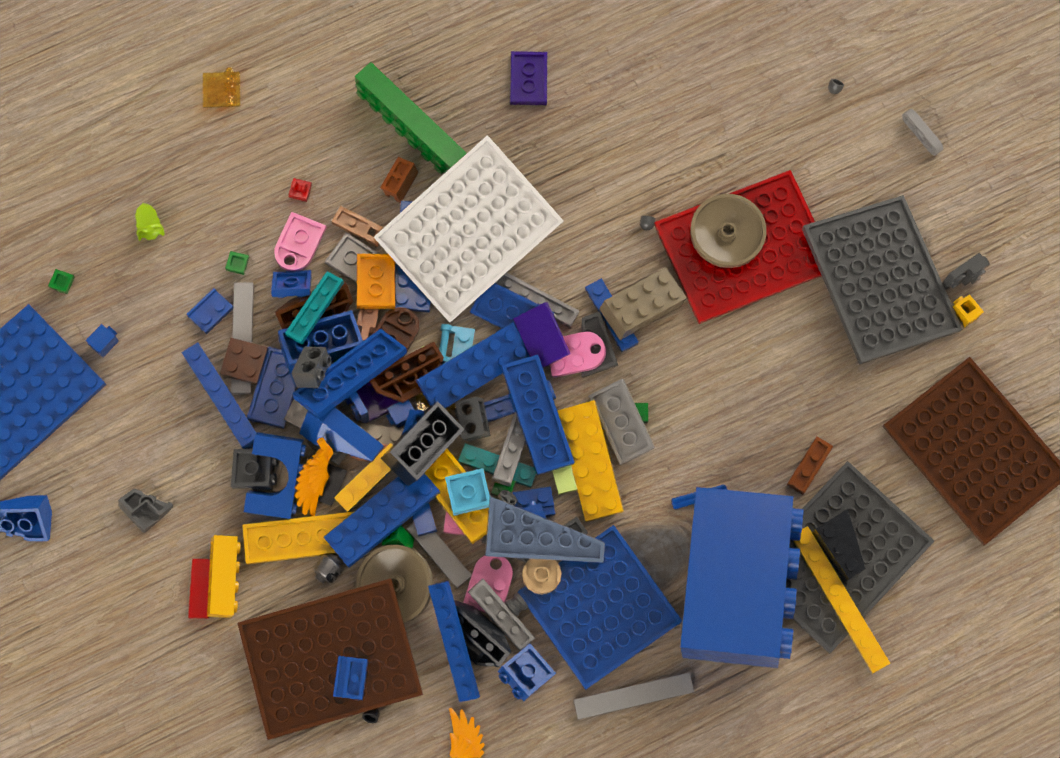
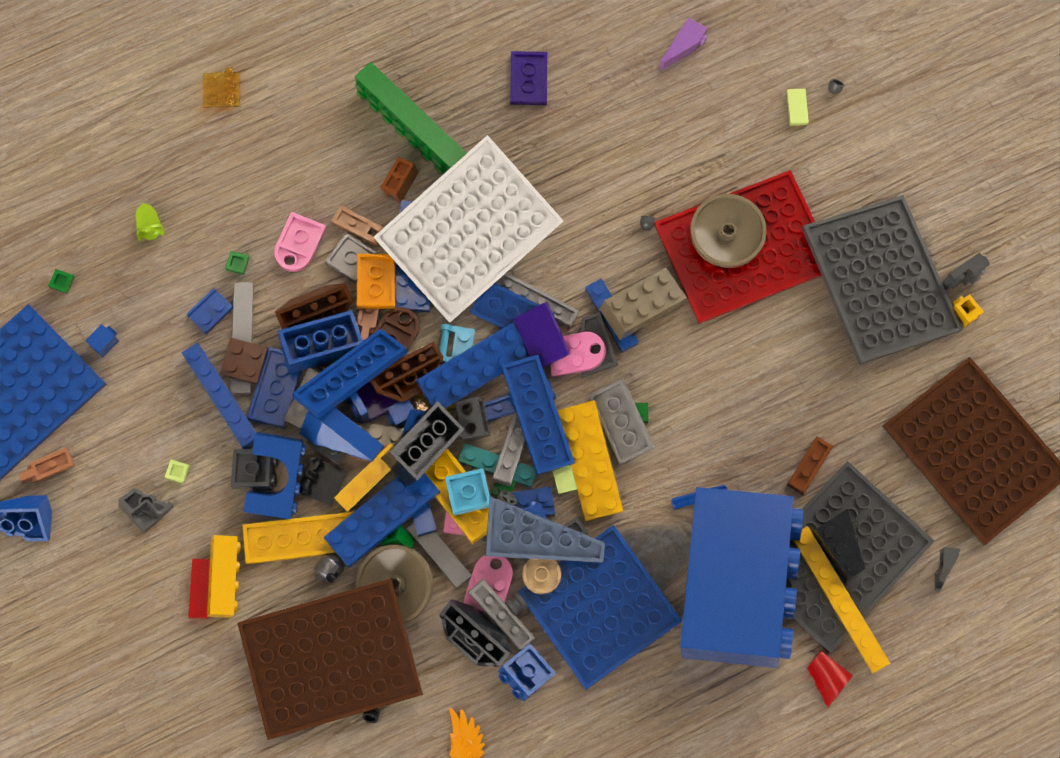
blue plate [271,270,312,298] -> none
teal plate [285,271,344,344] -> none
red tile [288,178,312,202] -> none
dark grey brick [291,347,331,388] -> none
light orange animal [294,438,333,516] -> none
blue plate [333,656,368,700] -> none
blue plate [428,581,480,702] -> none
light grey tile [573,673,694,720] -> none
light grey beam [902,109,943,156] -> none
none -> nougat hinge [18,448,75,484]
none -> yellowish green tile [164,460,190,484]
none -> medium lavender slope [660,18,708,70]
none -> yellowish green tile [786,89,809,126]
none -> red slope [807,651,853,707]
none -> dark grey slope [935,547,960,591]

